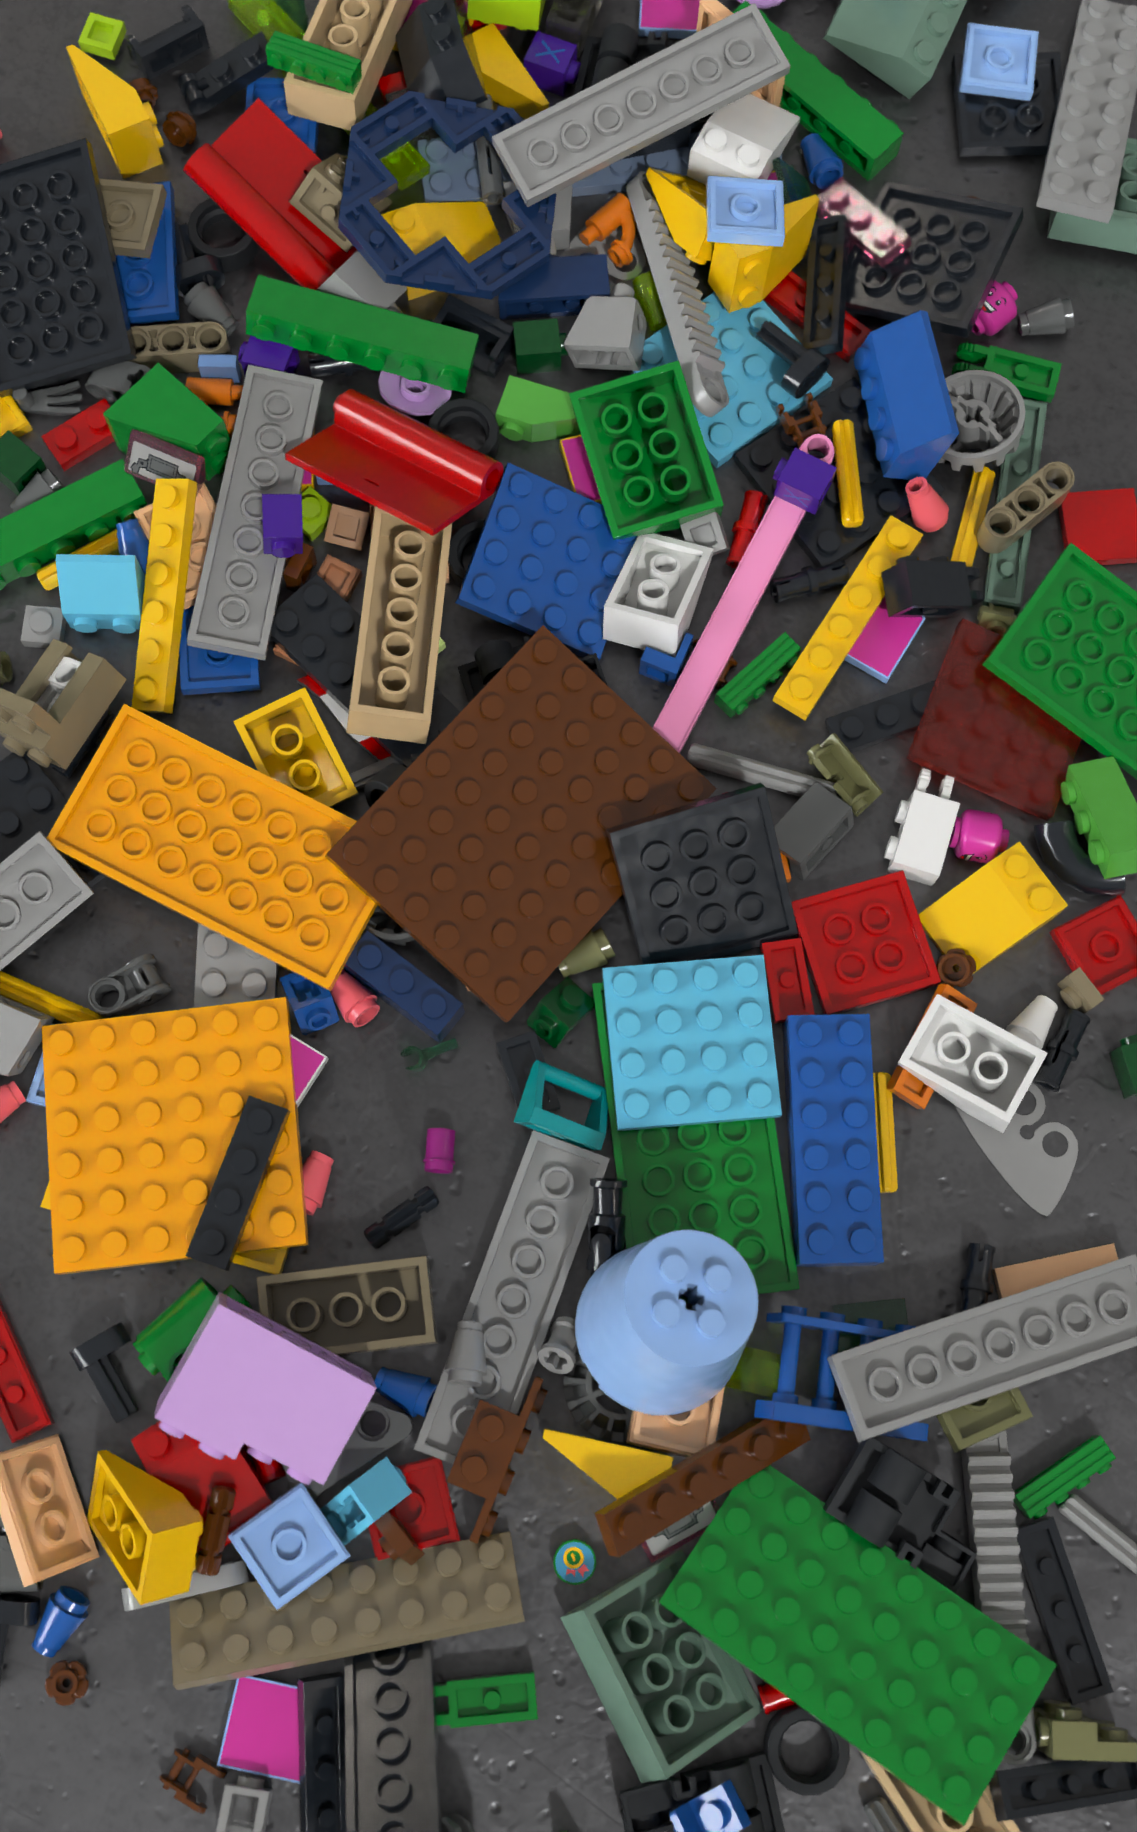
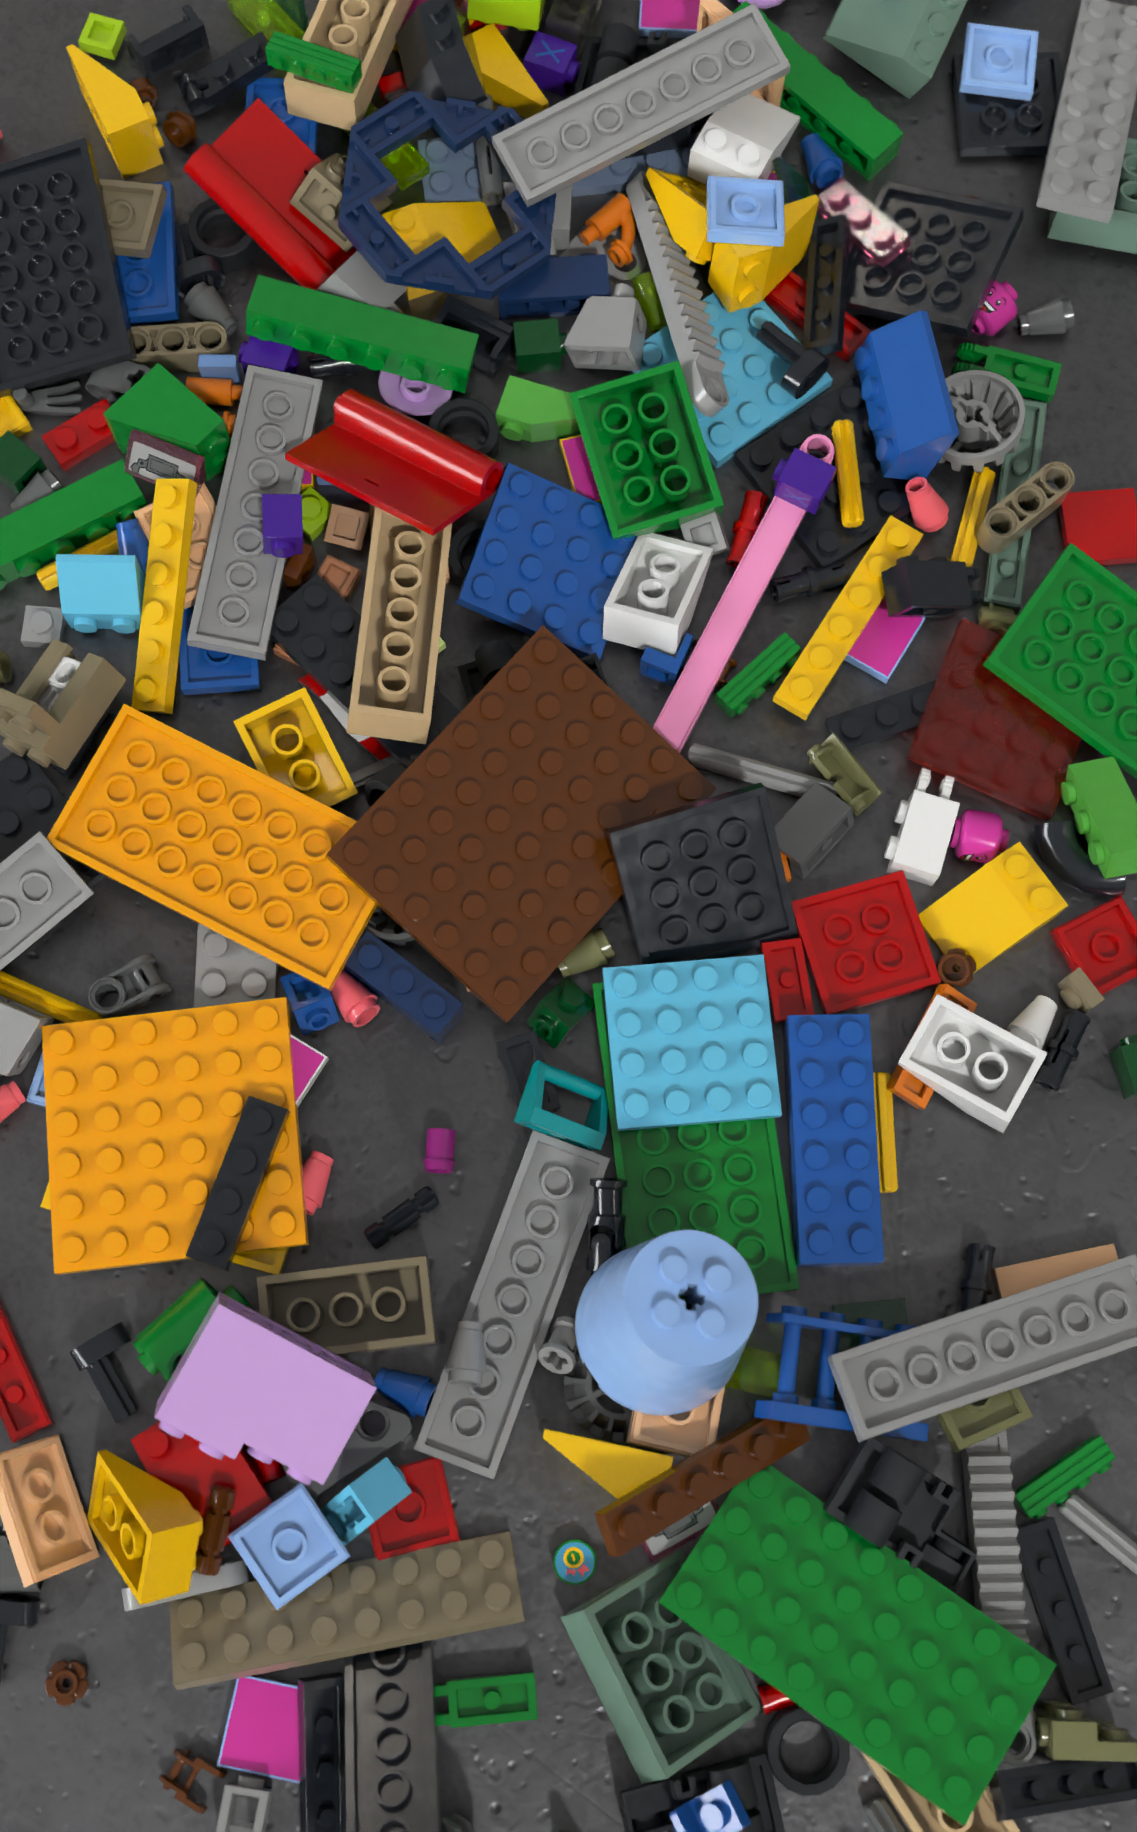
blue cone [32,1586,90,1657] -> none
reddish brown plate [375,1512,425,1566] -> none
clear green hand [400,1038,458,1072] -> none
reddish brown bracket [446,1376,548,1544] -> none
reddish brown piece [776,392,827,447] -> none
light grey piece [955,1082,1079,1216] -> none

